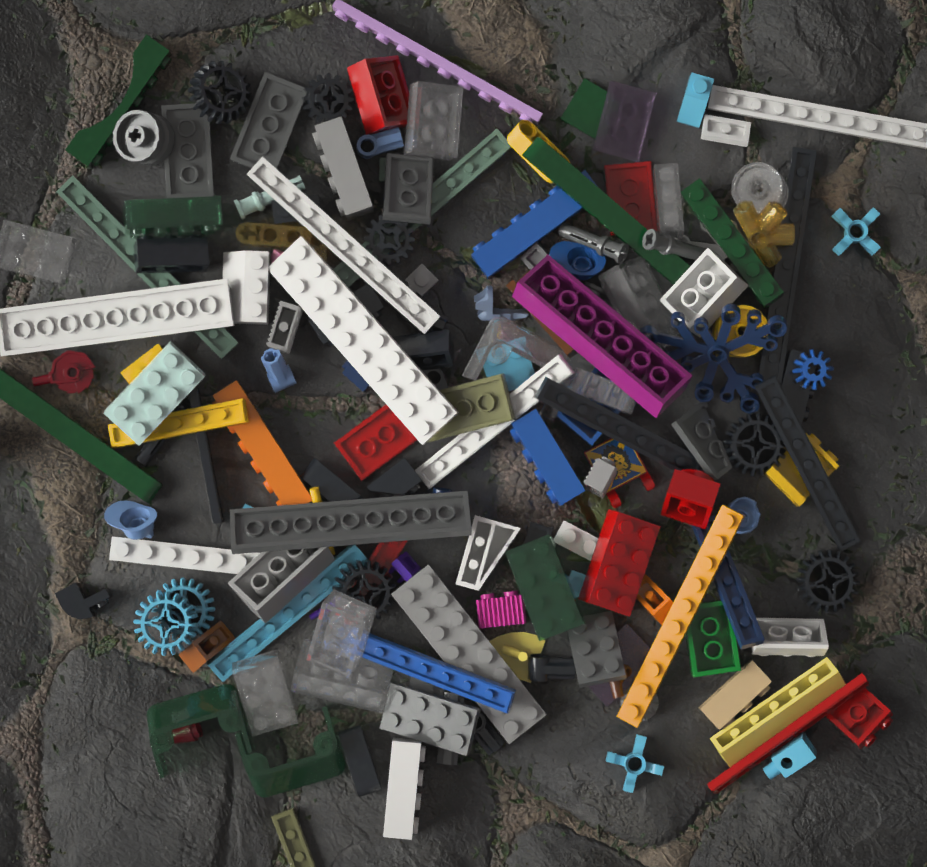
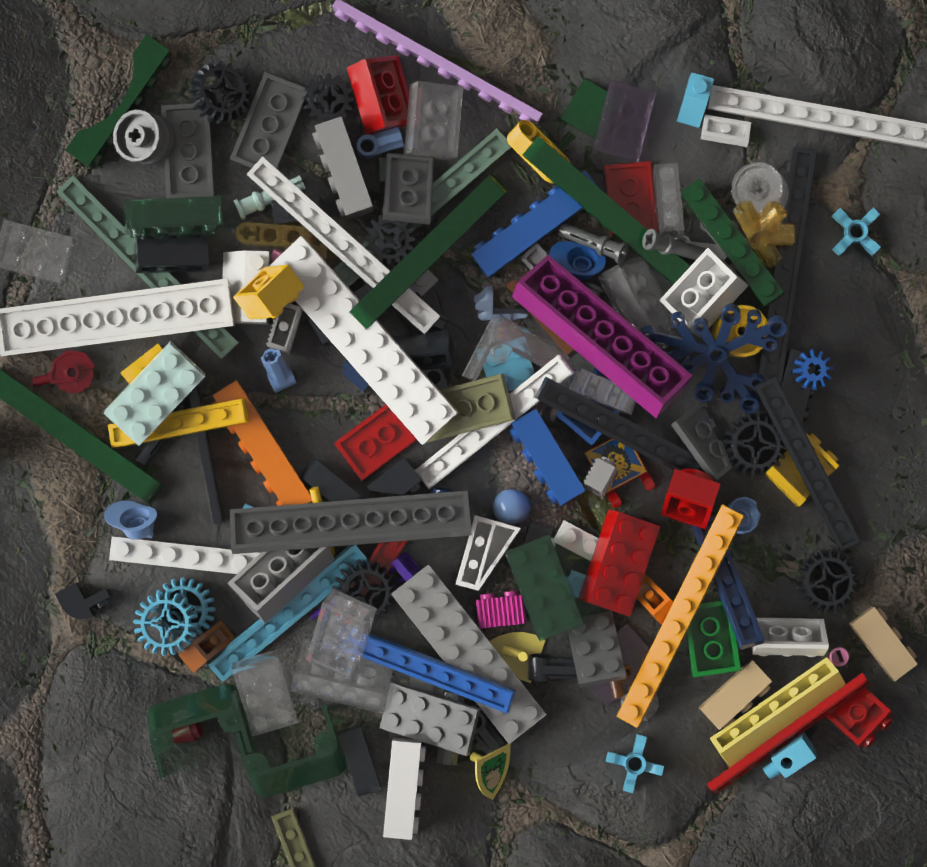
none -> yellow brick [233,264,305,319]
none -> dark green beam [349,174,508,329]
none -> shield [470,744,511,800]
none -> medium blue hair [493,489,531,524]
none -> bright pink hinge [830,647,849,666]
none -> tan brick [849,607,917,681]

